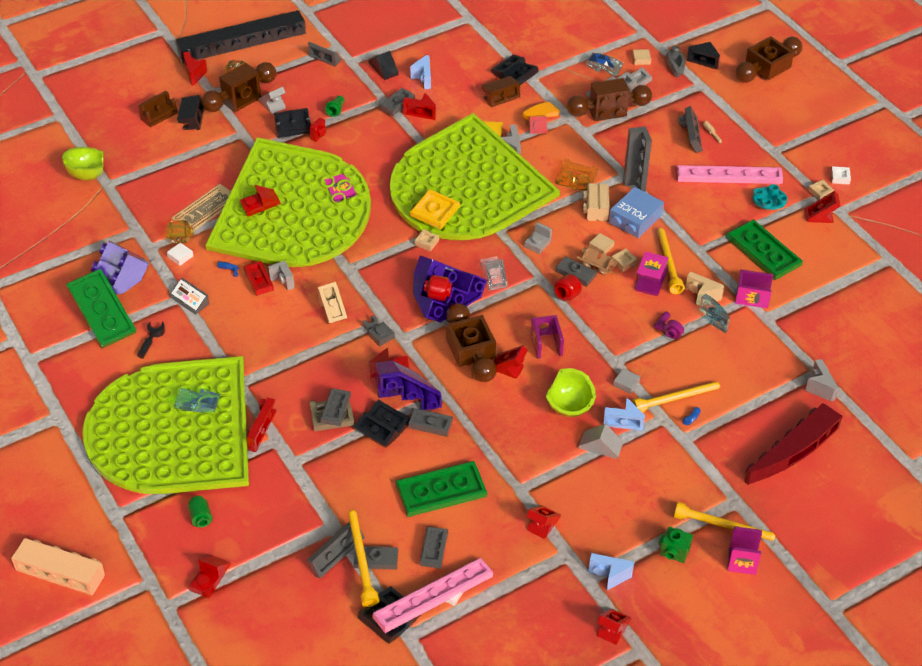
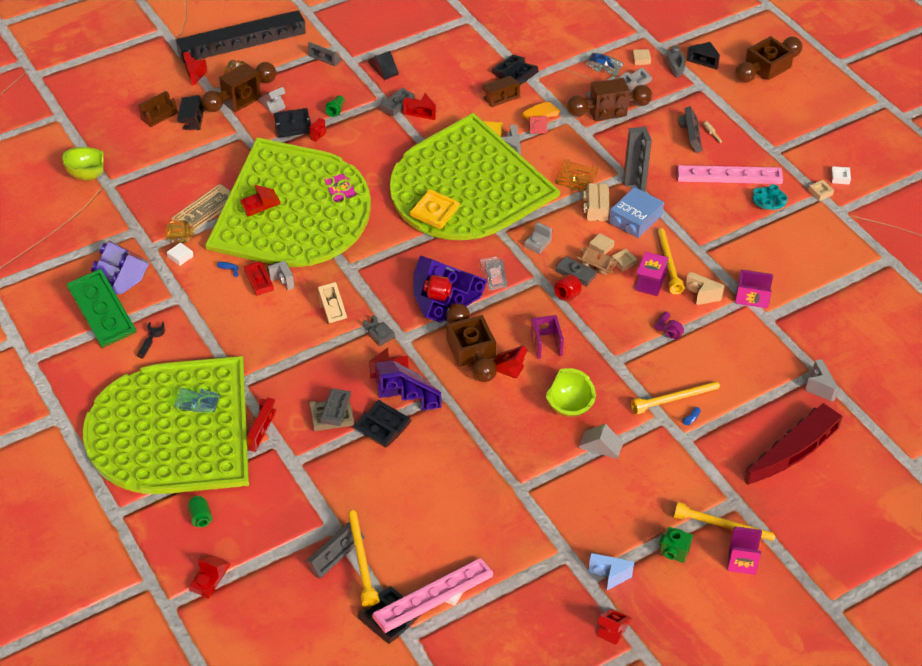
light nougat brick [11,538,105,596] -> none
slope [169,278,209,315] -> none
dark grey plate [354,546,398,570] -> none
green tile [396,461,487,517] -> none
dark grey plate [409,408,453,437] -> none
light blue slope [410,55,431,89] -> none
tan tile [415,229,439,252] -> none
dark grey plate [420,526,448,569] -> none
red slope [526,506,561,539] -> none
light blue slope [603,398,645,431] -> none
light grey tile [613,368,641,394] -> none
clear light blue slope [699,294,730,333] -> none
green tile [726,219,803,280] -> none
red slope [805,191,841,223] -> none

